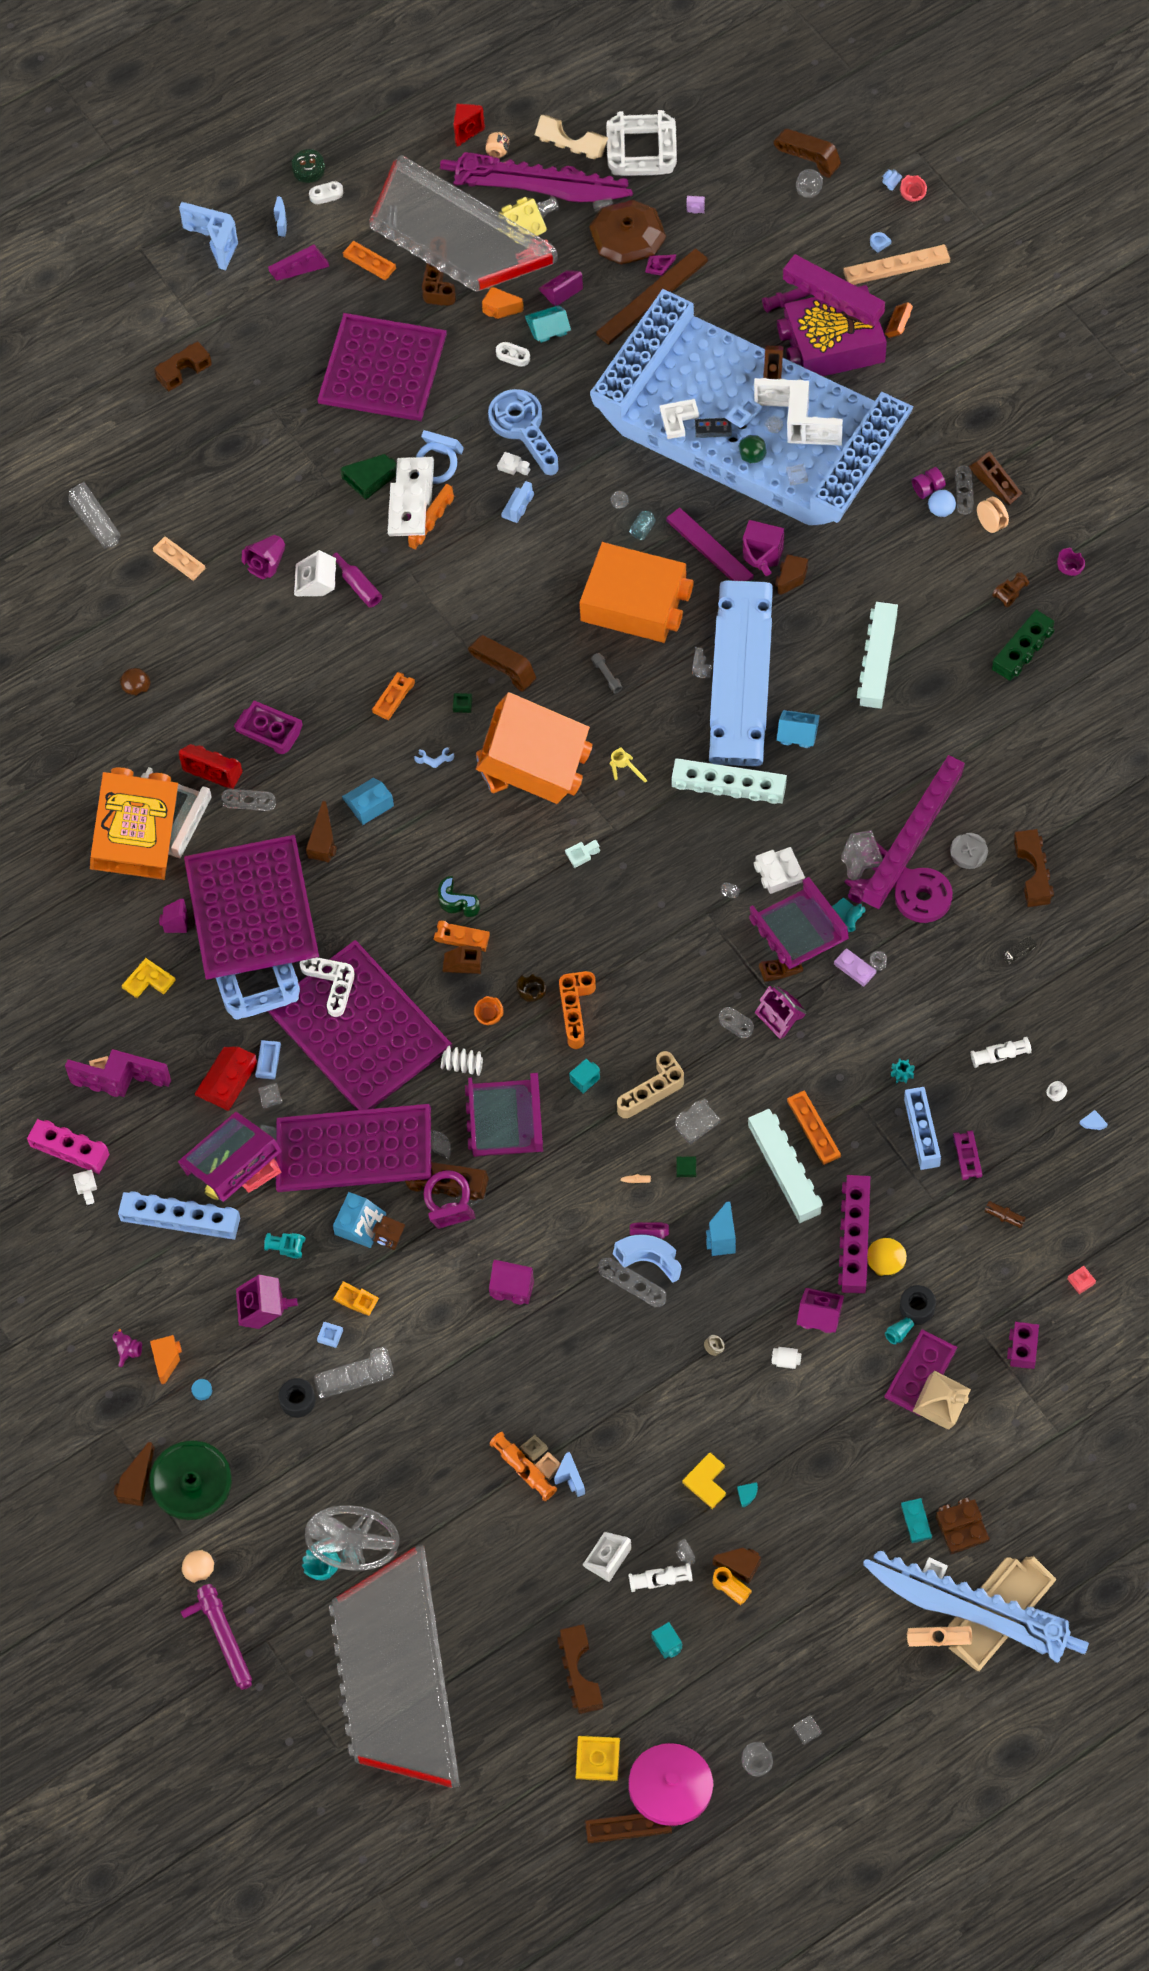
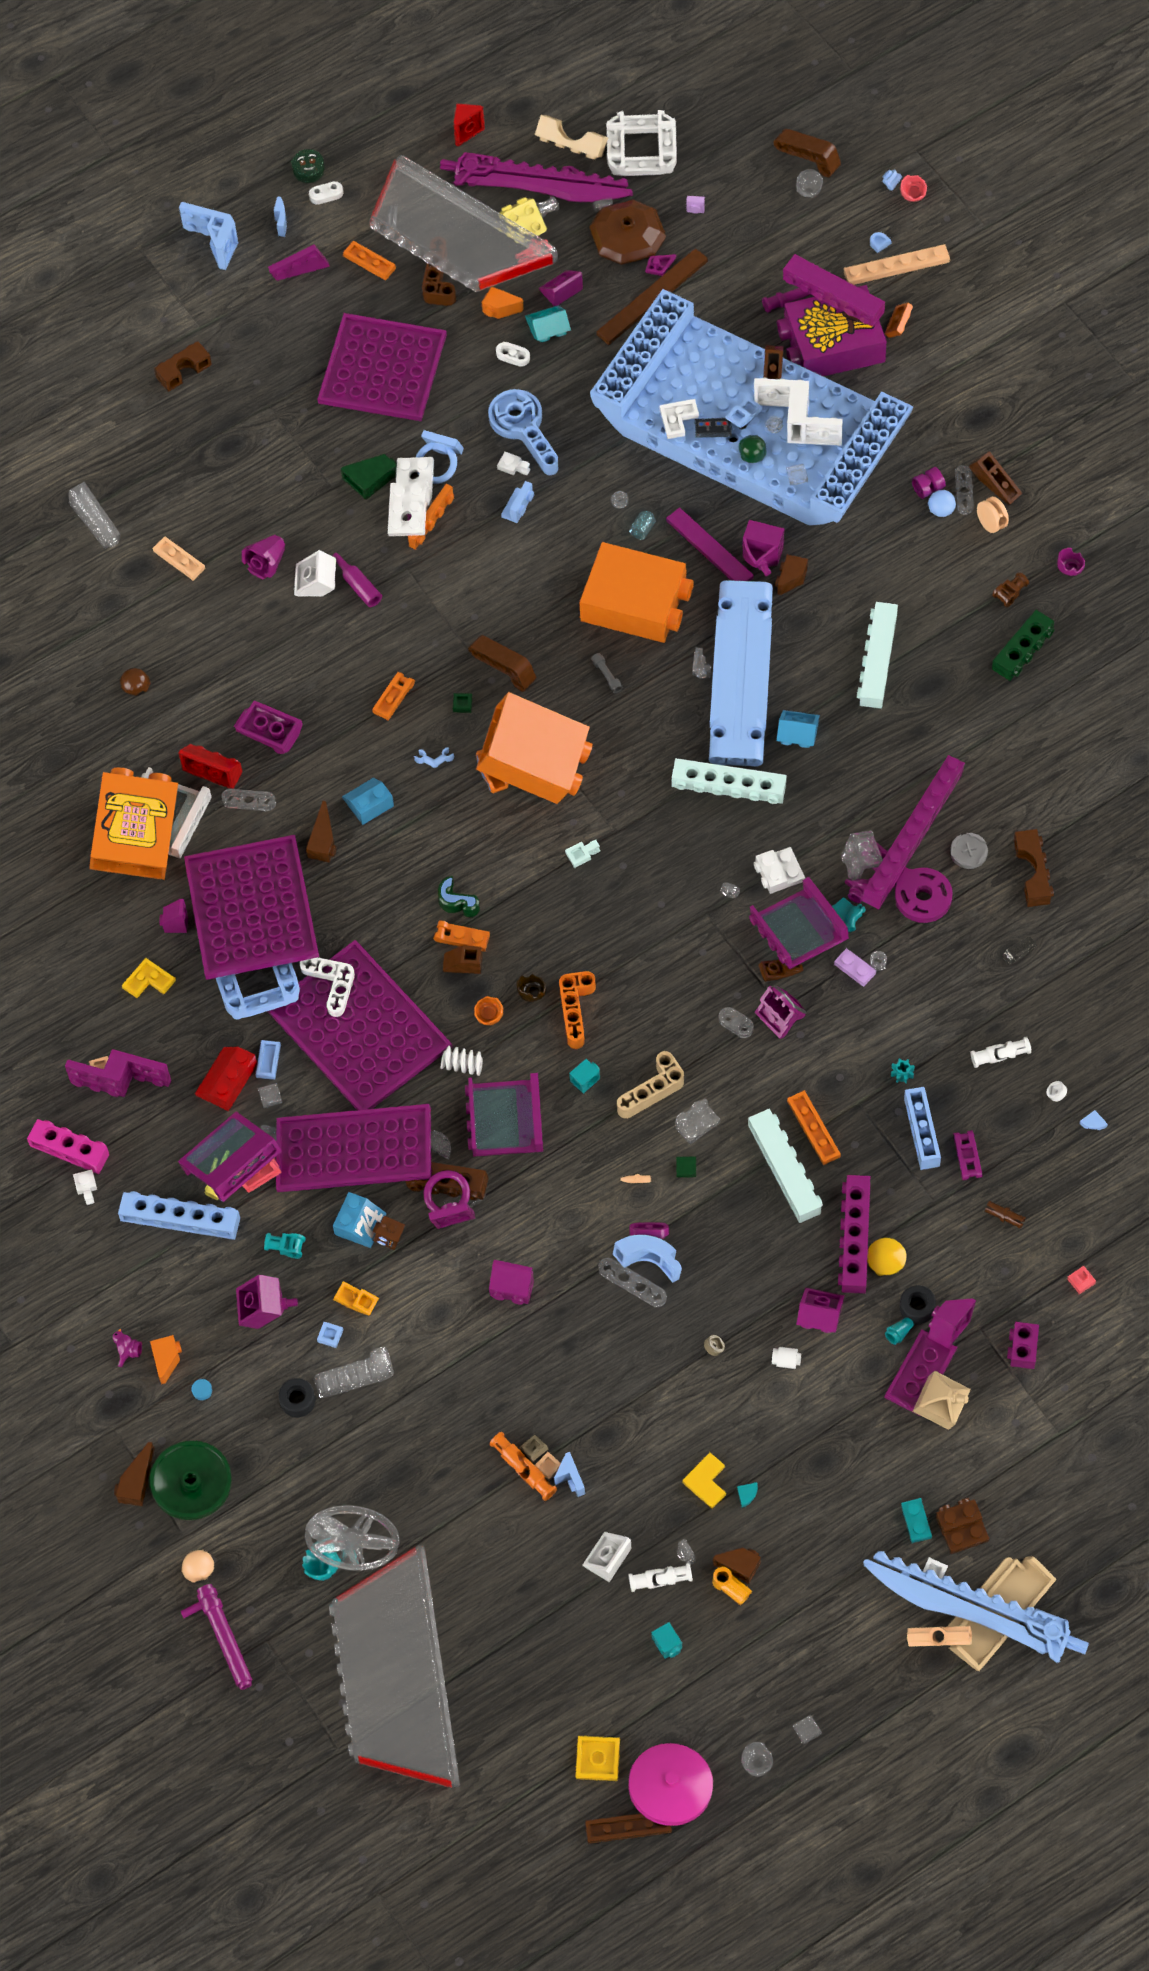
light nougat head [485,132,510,158] -> none
reddish brown arch [557,1624,603,1714] -> none
light yellow plant [610,748,647,782] -> none
dark azure slope [706,1202,736,1256] -> none
none -> magenta slope [928,1298,976,1349]

